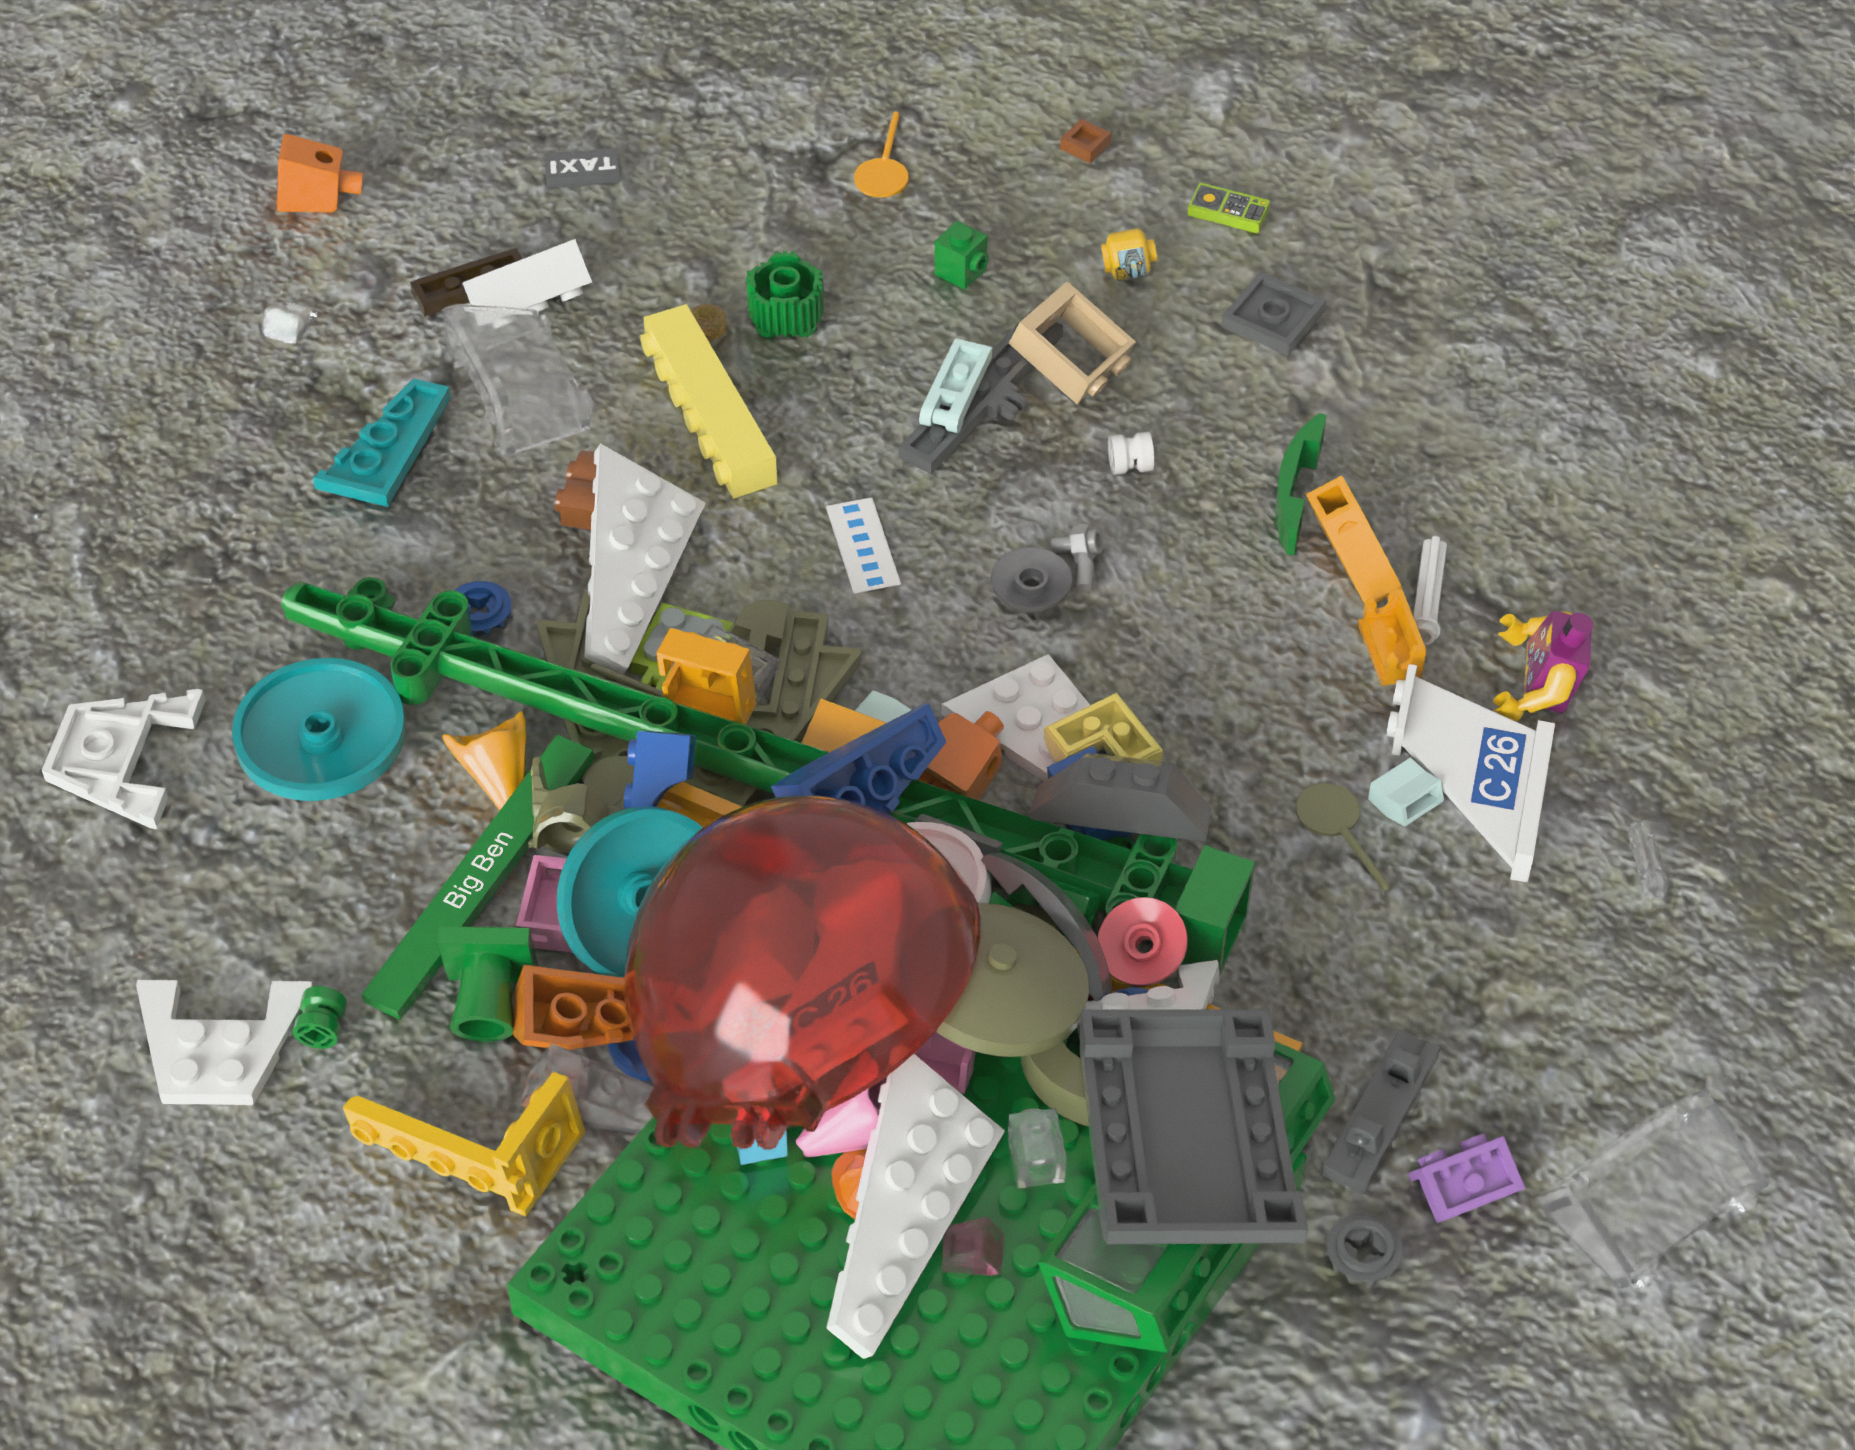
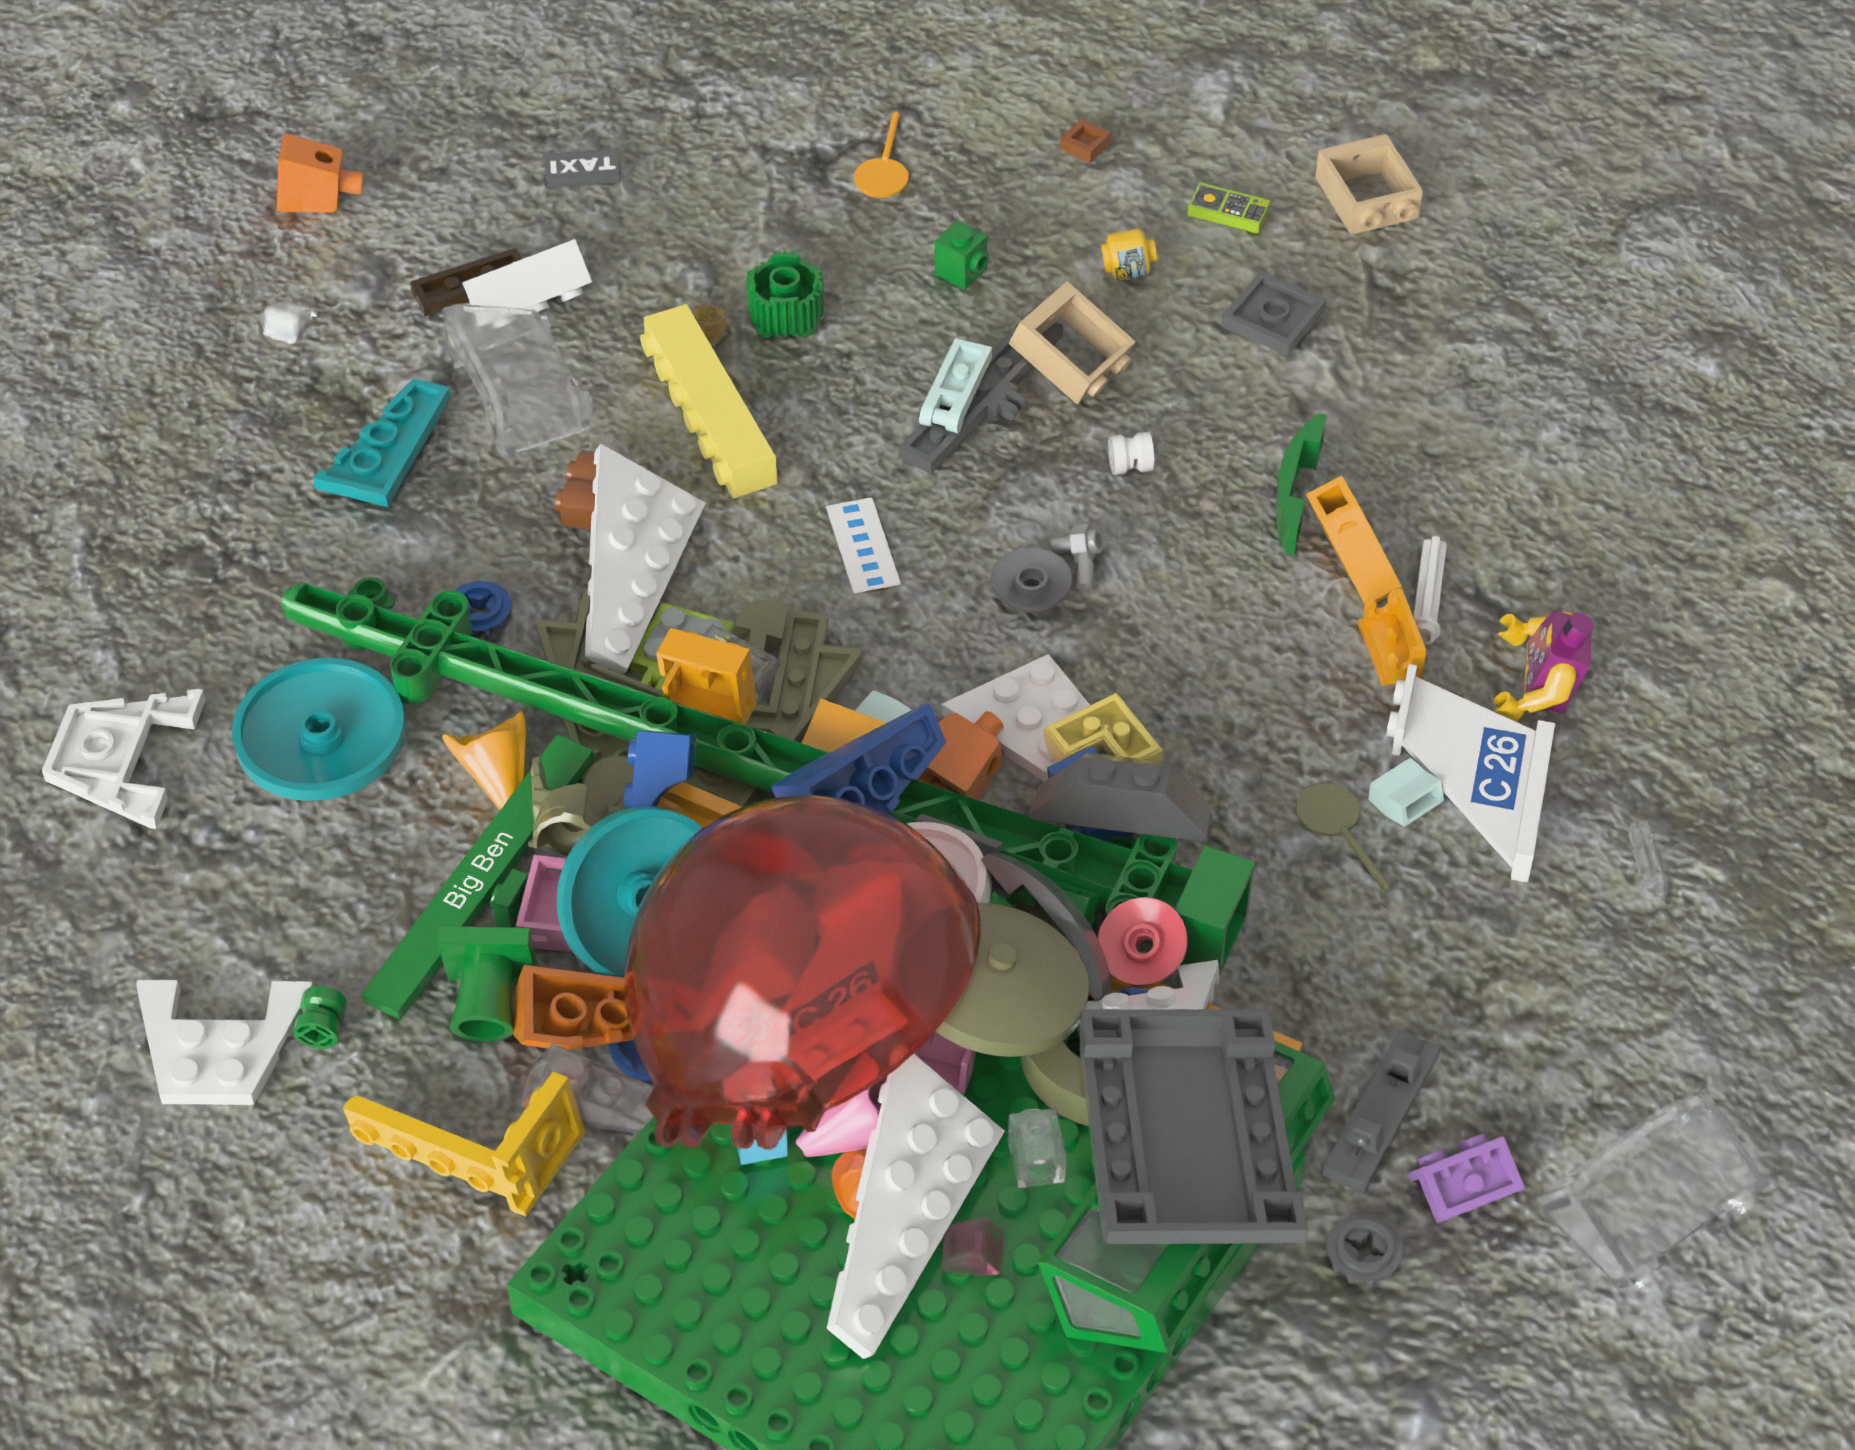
none -> green plate [490,869,528,928]
none -> tan window [1315,134,1423,235]

